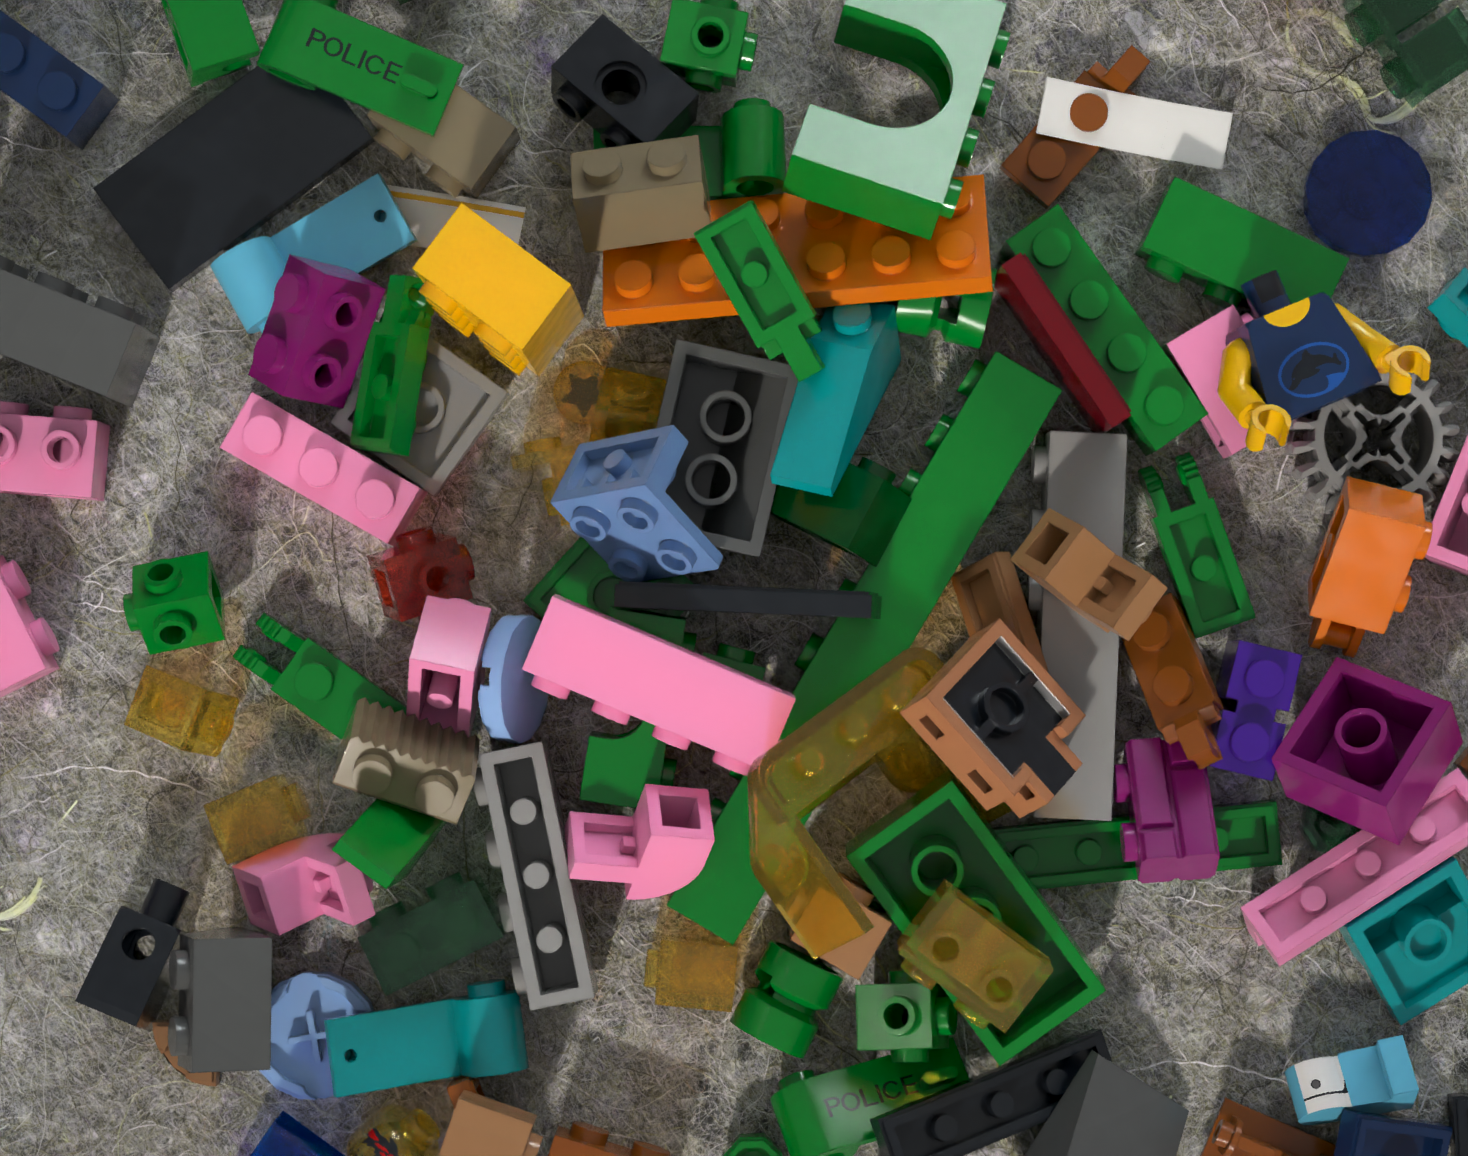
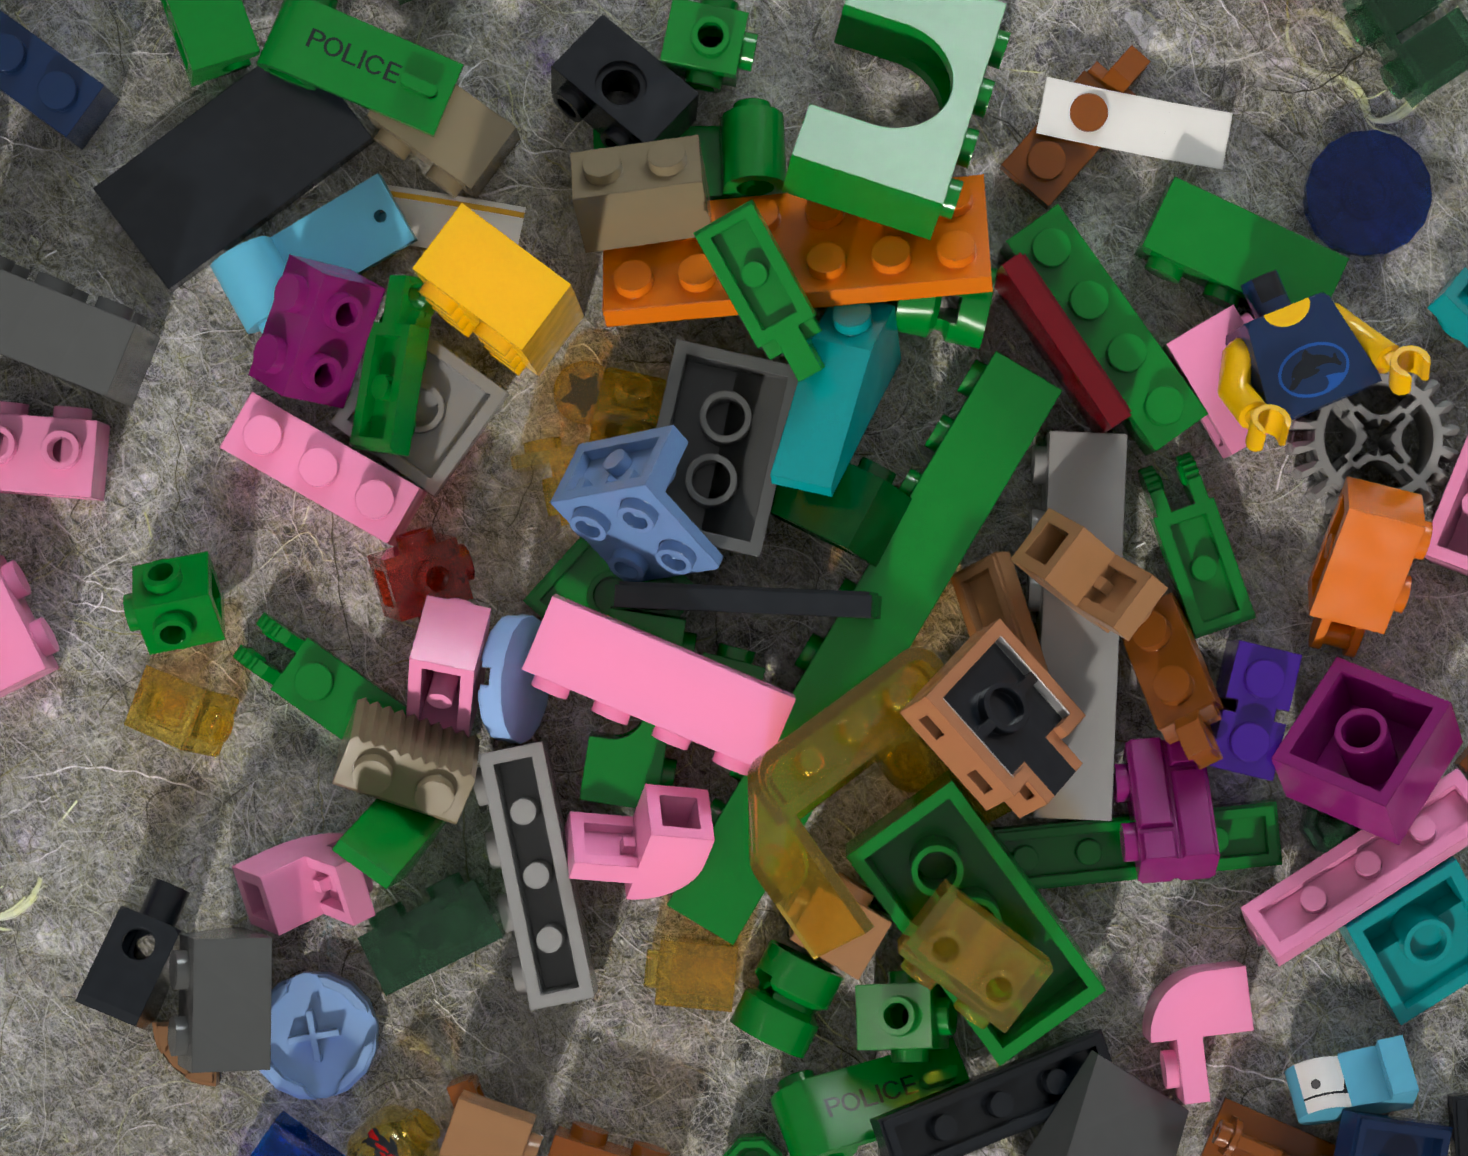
clear yellow brick [203,774,311,865] -> none
teal door [324,979,529,1098] -> none
none -> bright pink brick [1142,960,1254,1105]

